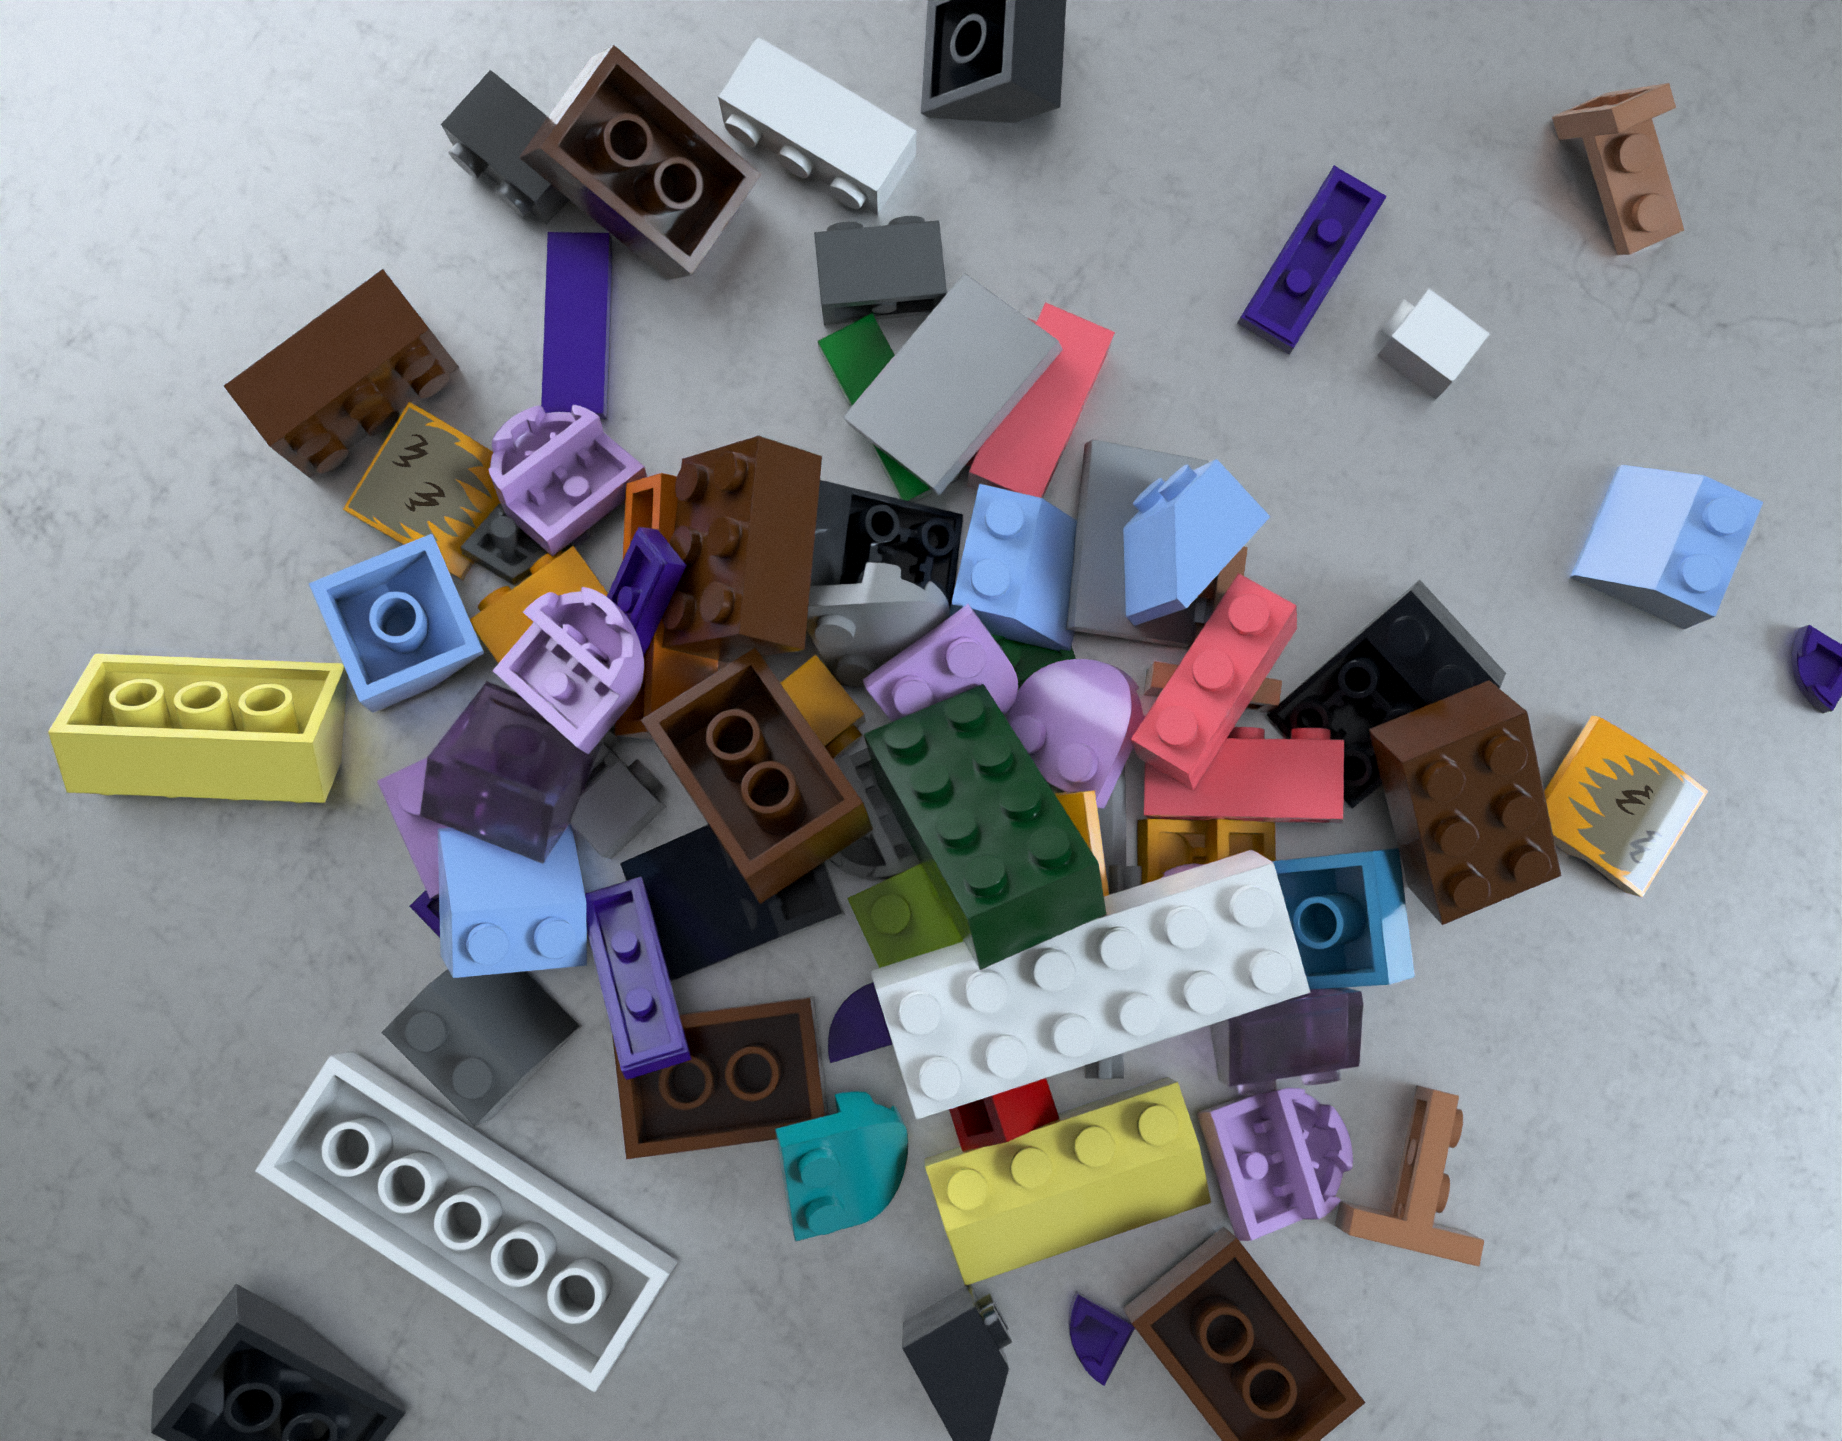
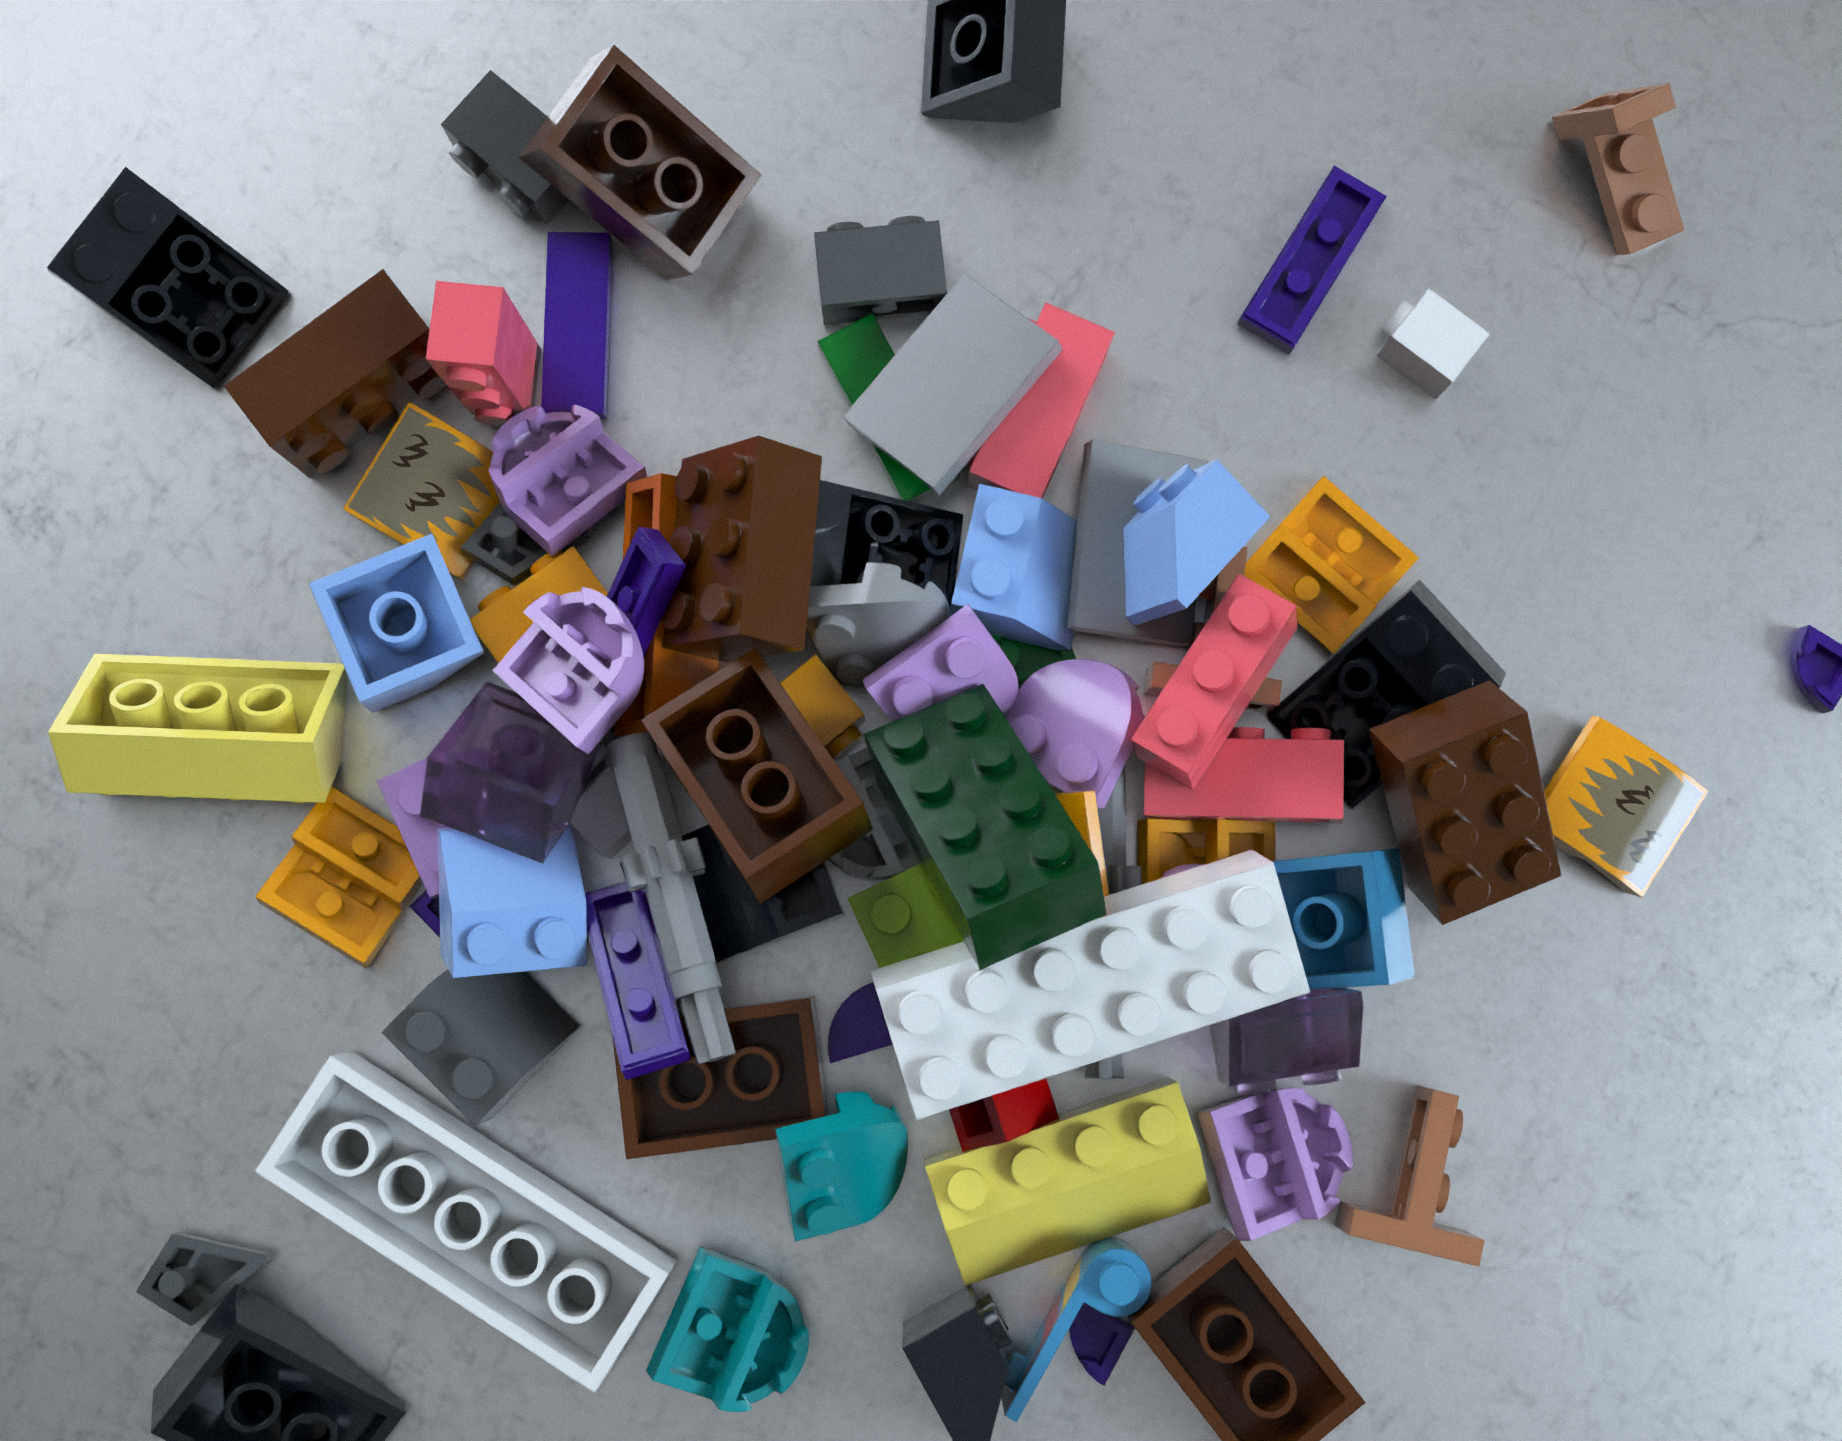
white brick [718,36,916,215] -> none
light blue slope [1570,465,1763,629] -> none
none -> black slope [47,166,289,389]
none -> dark grey piece [136,1232,271,1326]
none -> light orange slope [255,787,423,969]
none -> coral brick [426,281,541,426]
none -> light grey piece [607,732,736,1065]
none -> teal slope [646,1246,809,1412]
none -> dark azure door [1001,1237,1151,1423]
none -> light orange slope [1244,475,1419,654]

